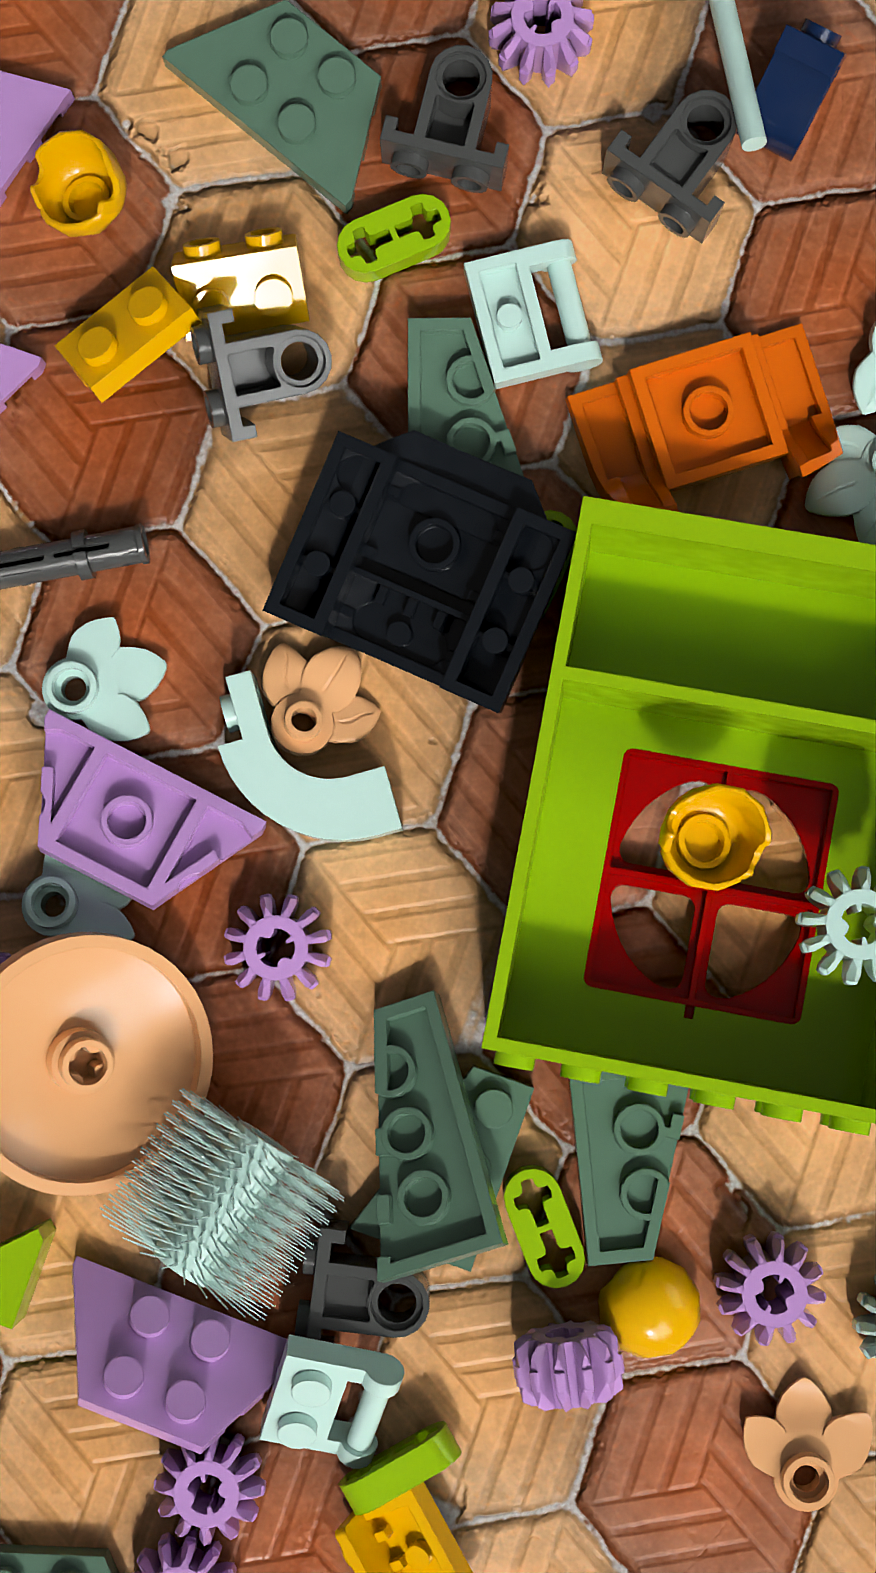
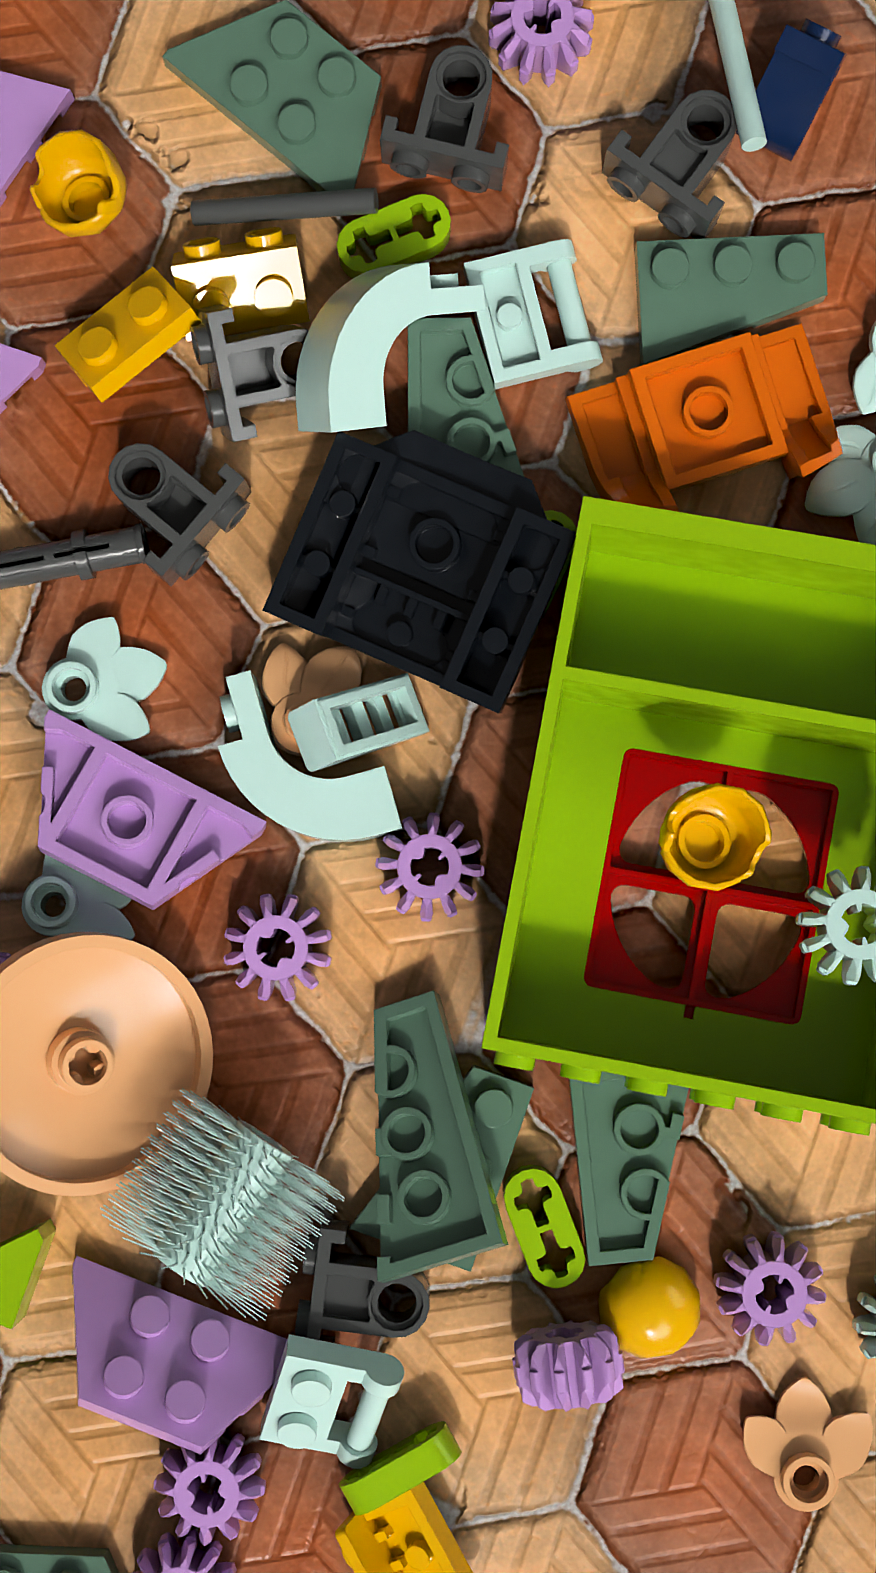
none -> dark grey pin [108,443,251,587]
none -> dark grey bar [190,187,379,226]
none -> light aqua slope [288,673,430,772]
none -> light aqua arch [296,262,486,433]
none -> lavender gear [375,813,484,922]
none -> sand green wing [634,233,828,366]

